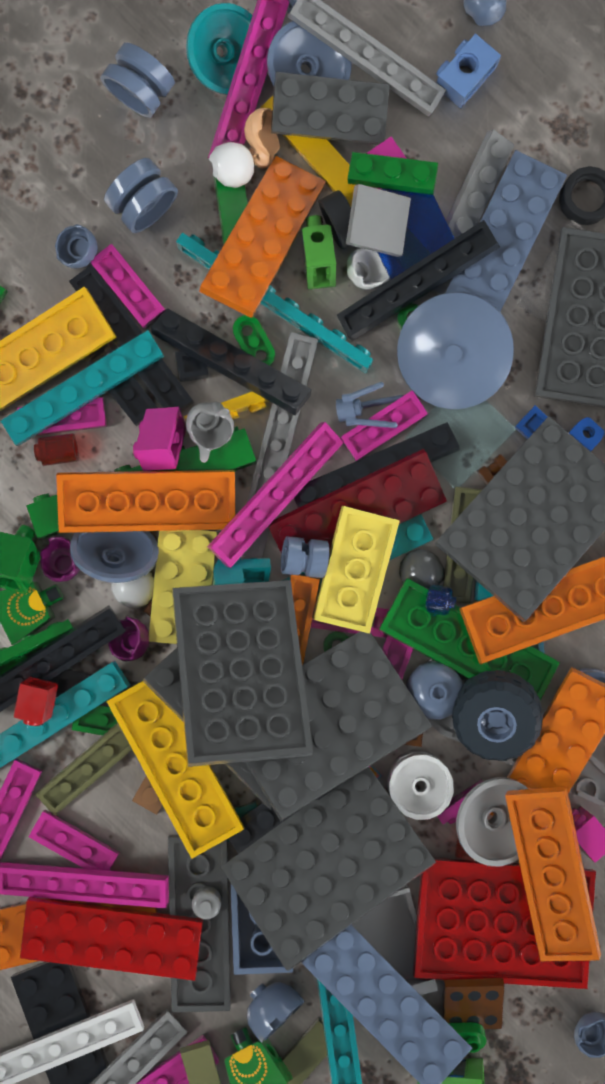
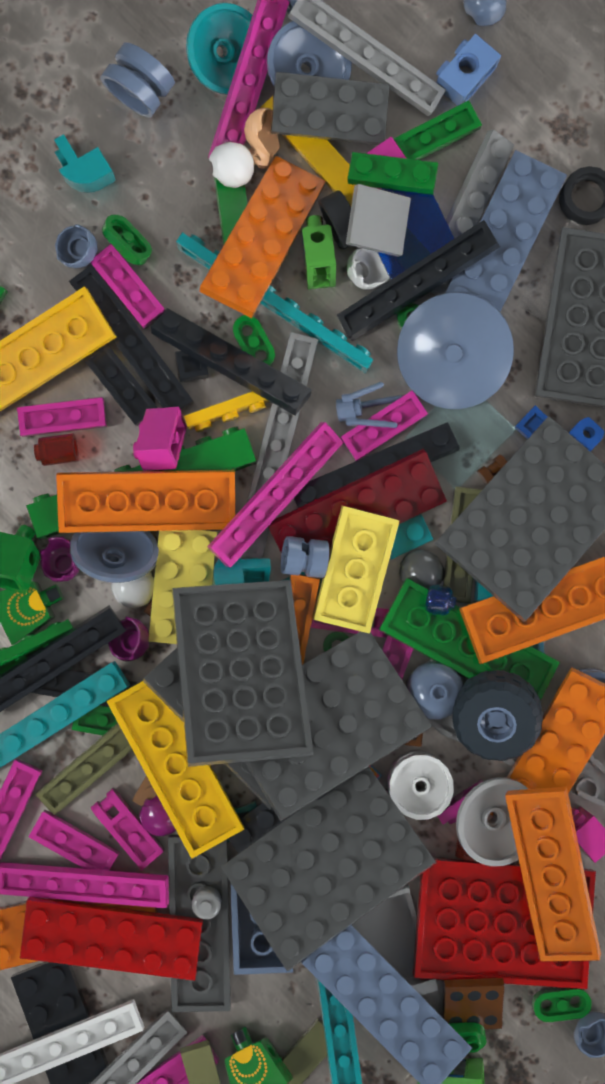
teal plate [1,330,164,446] -> none
red brick [13,677,58,726] -> none
sand blue wheel [104,158,178,233] -> none
light grey hair [186,402,234,463] -> none
sand blue cylinder [247,982,305,1043] -> none
none -> teal brick [54,134,116,193]
none -> dark pink plate [91,788,165,871]
none -> green plate [102,214,152,265]
none -> magenta hair [139,795,176,836]
none -> green plate [394,100,482,160]
none -> green plate [532,987,592,1022]

